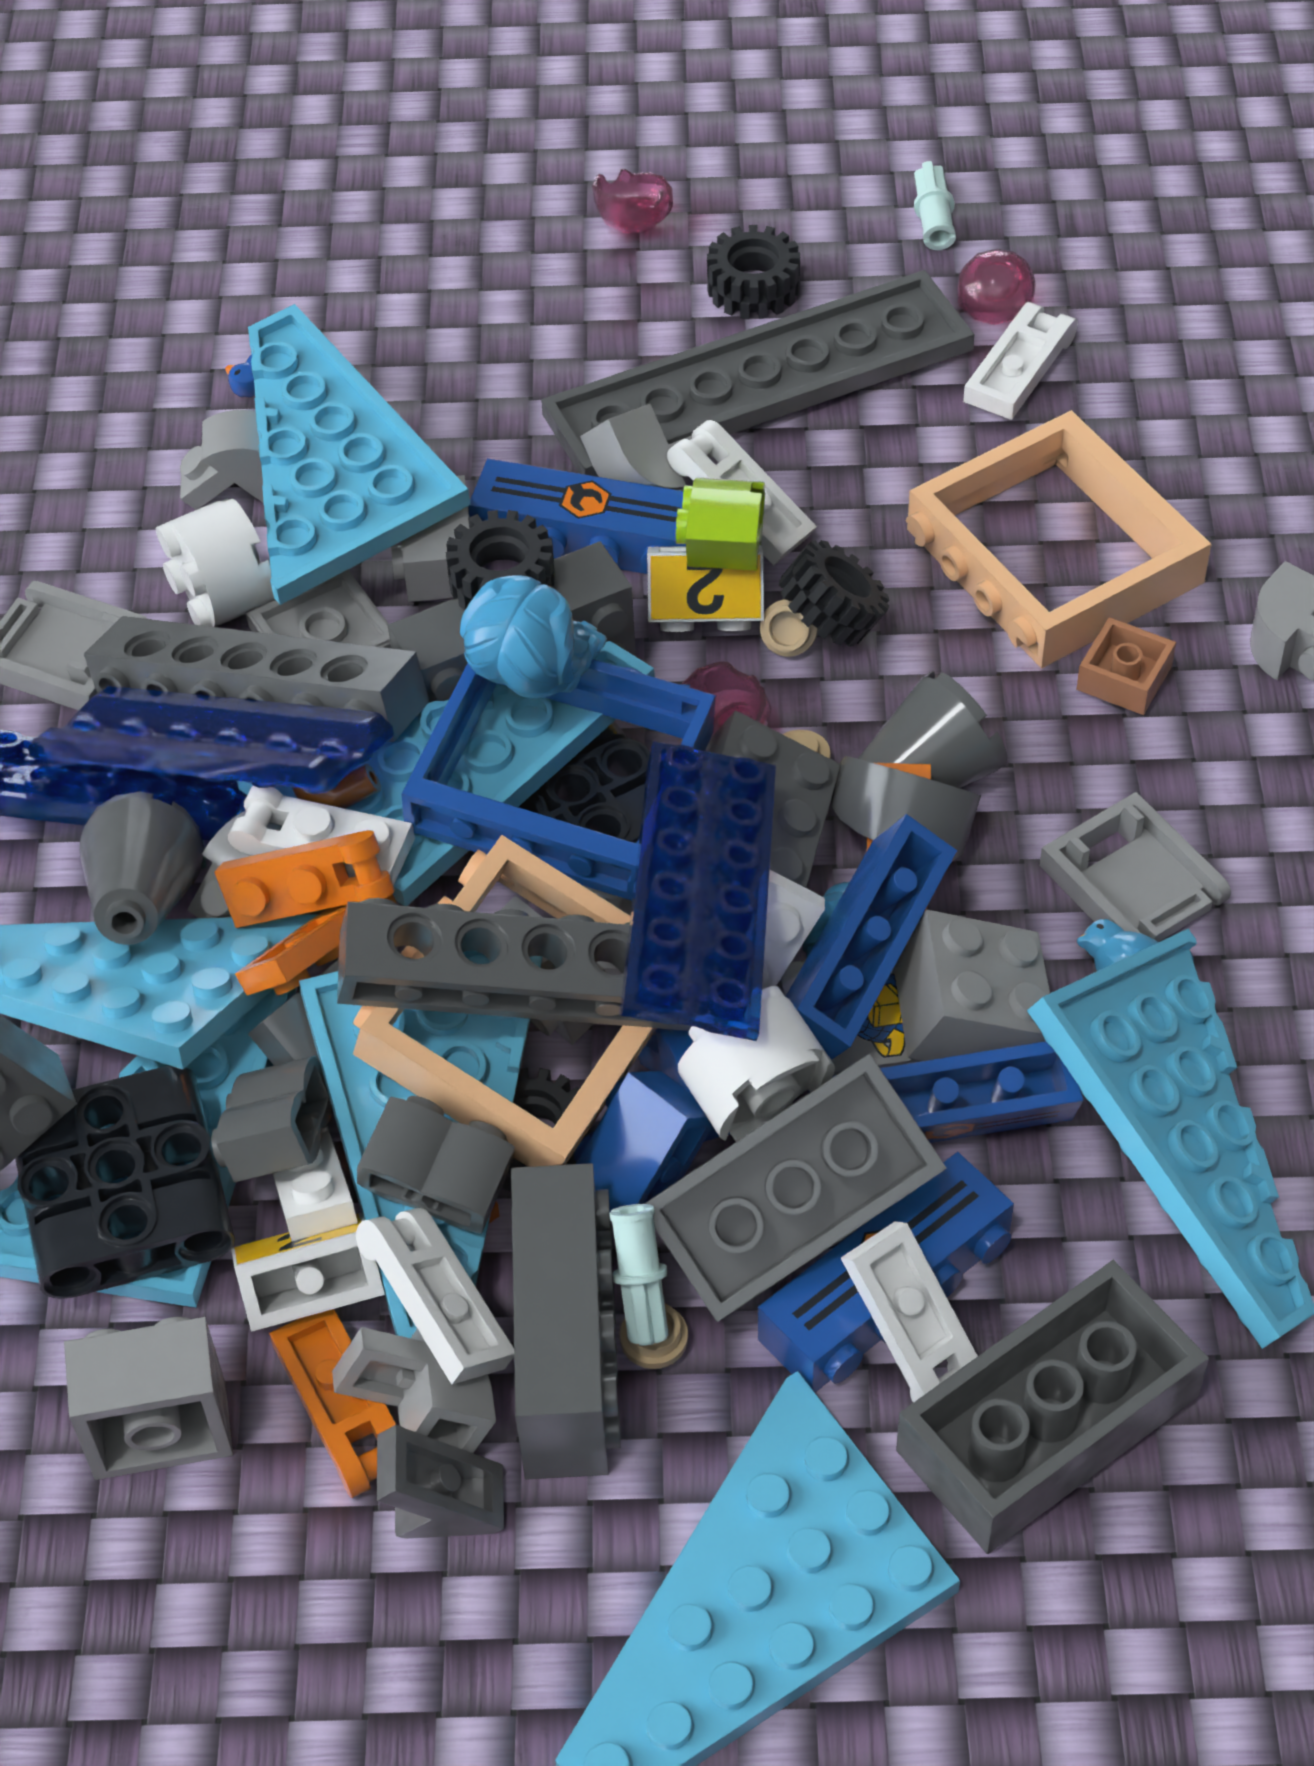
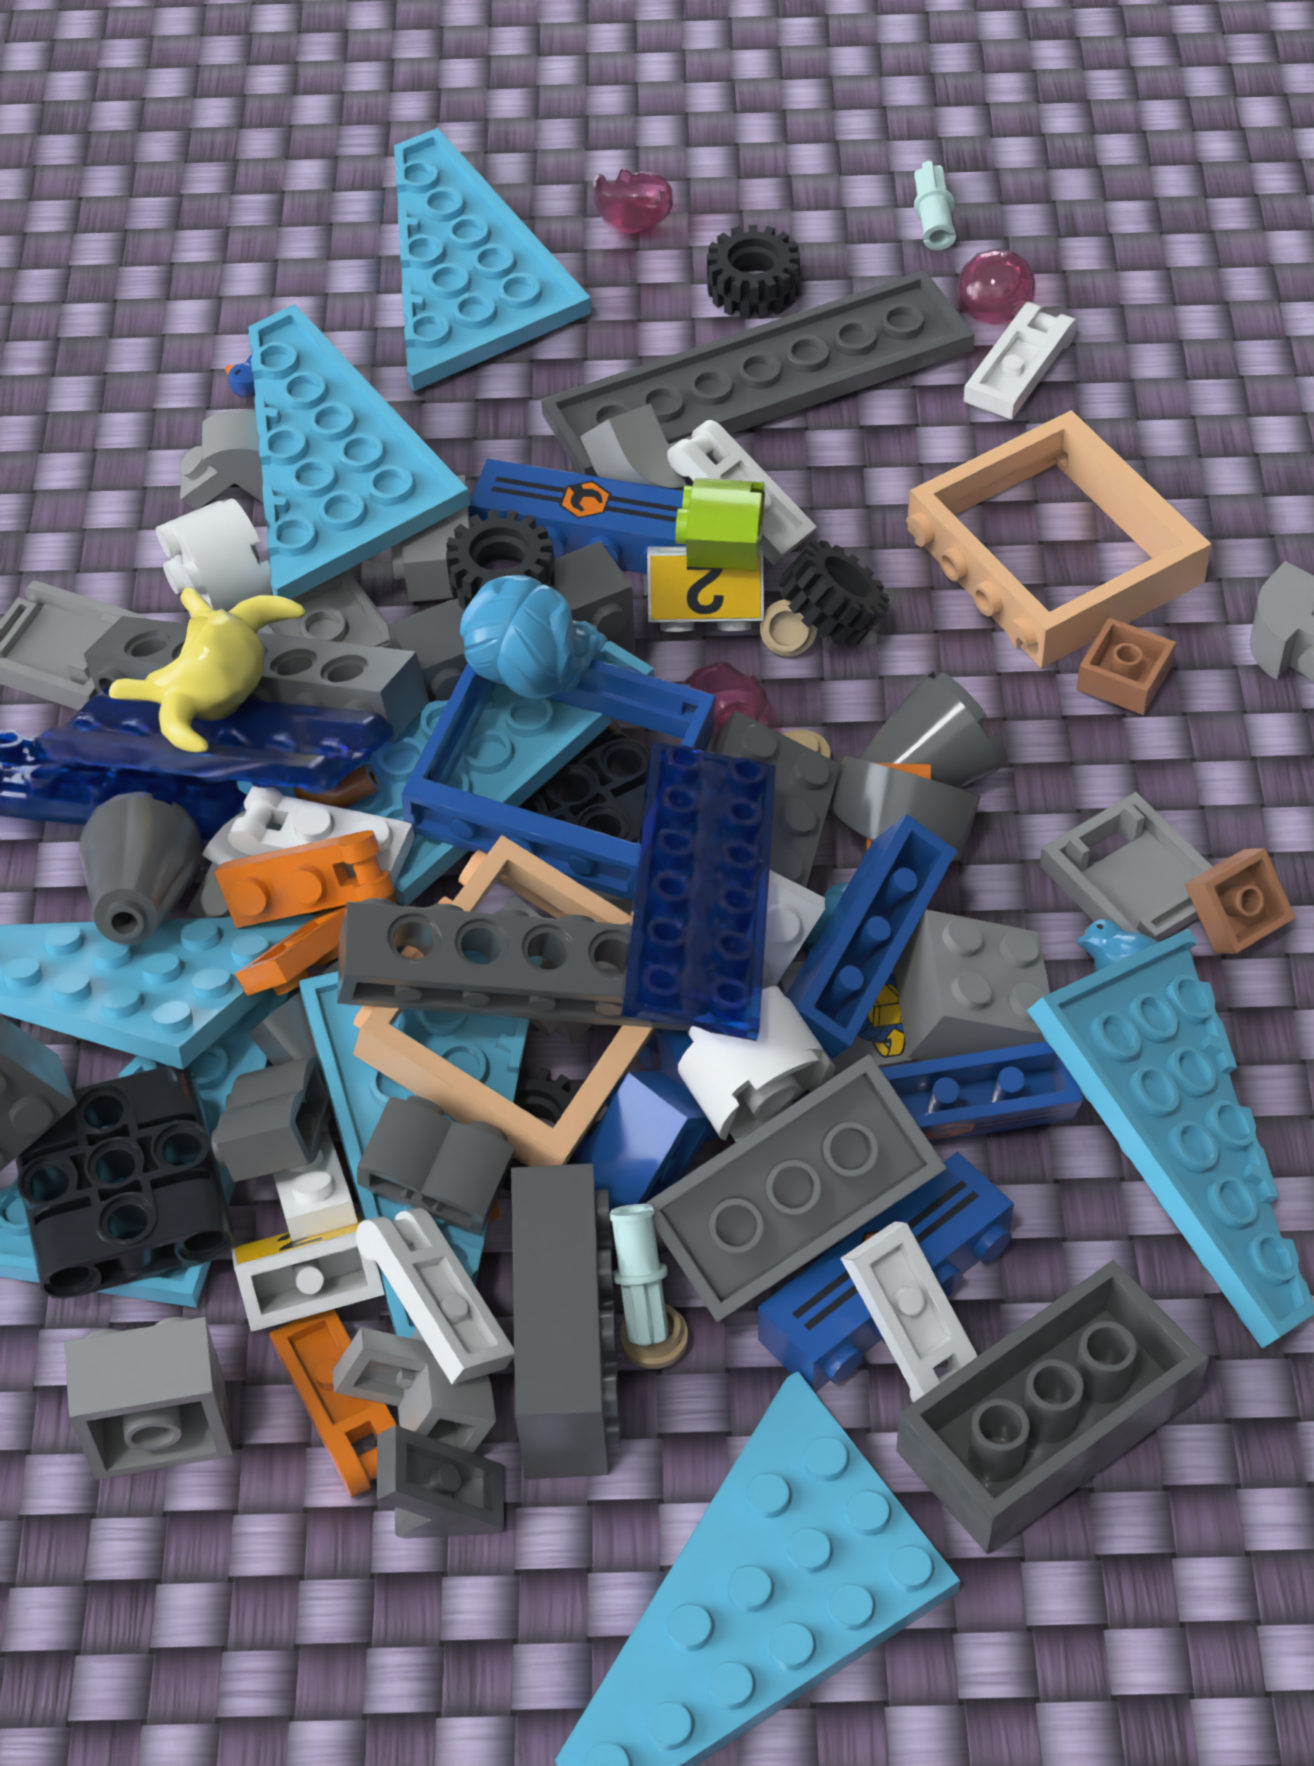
none -> light yellow piece [109,587,305,753]
none -> medium azure wing [394,128,592,391]
none -> nougat piece [1184,848,1296,954]

